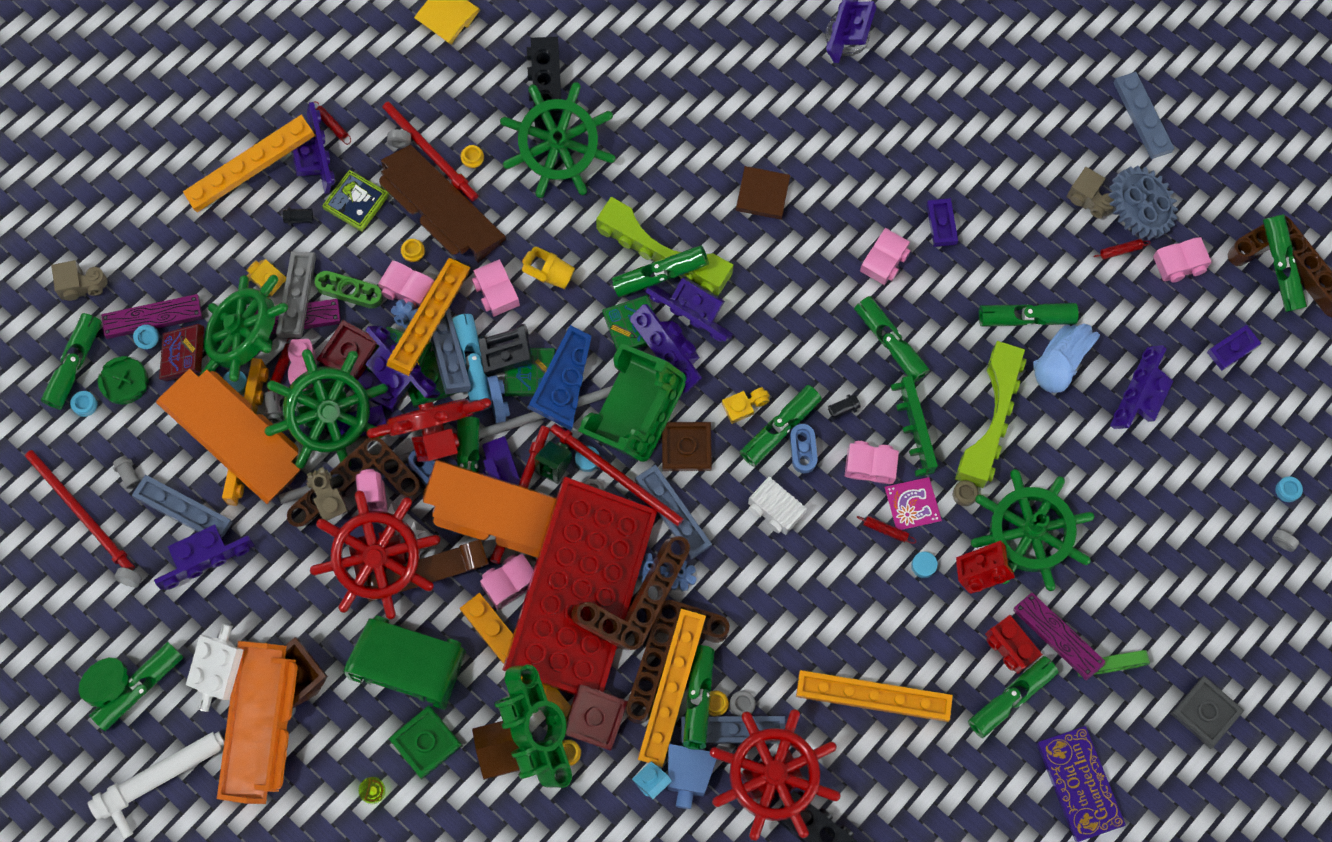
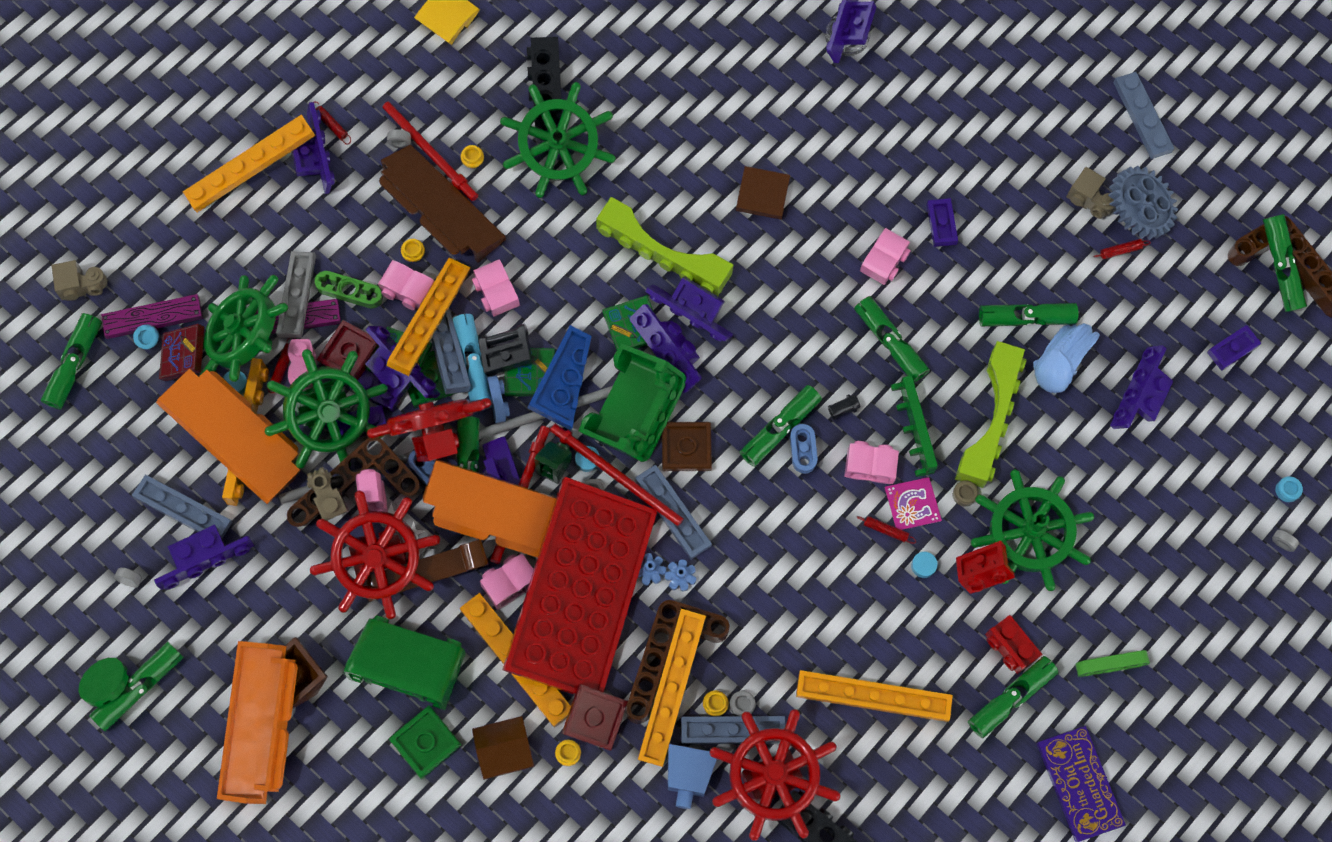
red bar [25,450,135,570] -> none
medium azure tile [70,391,97,417] -> none
white cylinder [88,732,224,839] -> none
green tile [97,356,149,405] -> none
light grey pin [113,456,141,489] -> none
white plate [186,623,244,712] -> none
yellow bracket [247,259,286,297] -> none
light grey pin [263,391,283,424] -> none
black pin [283,207,313,226] -> none
tile [322,170,389,232] -> none
clear neon green tile [358,777,386,804] -> none
medium blue plant [391,299,418,328] -> none
green piece [494,665,572,788] -> none
yellow piece [522,247,575,289] -> none
reddish brown beam [571,536,690,650] -> none
green piece [612,245,709,297] -> none
medium azure bracket [632,761,672,799] -> none
green piece [683,645,714,750] -> none
yellow plate [722,387,770,424] -> none
white brick [748,477,807,535] -> none
magenta tile [1013,593,1105,681] -> none
bright pink brick [1153,237,1212,283] -> none
dark grey tile [1170,676,1244,749] -> none

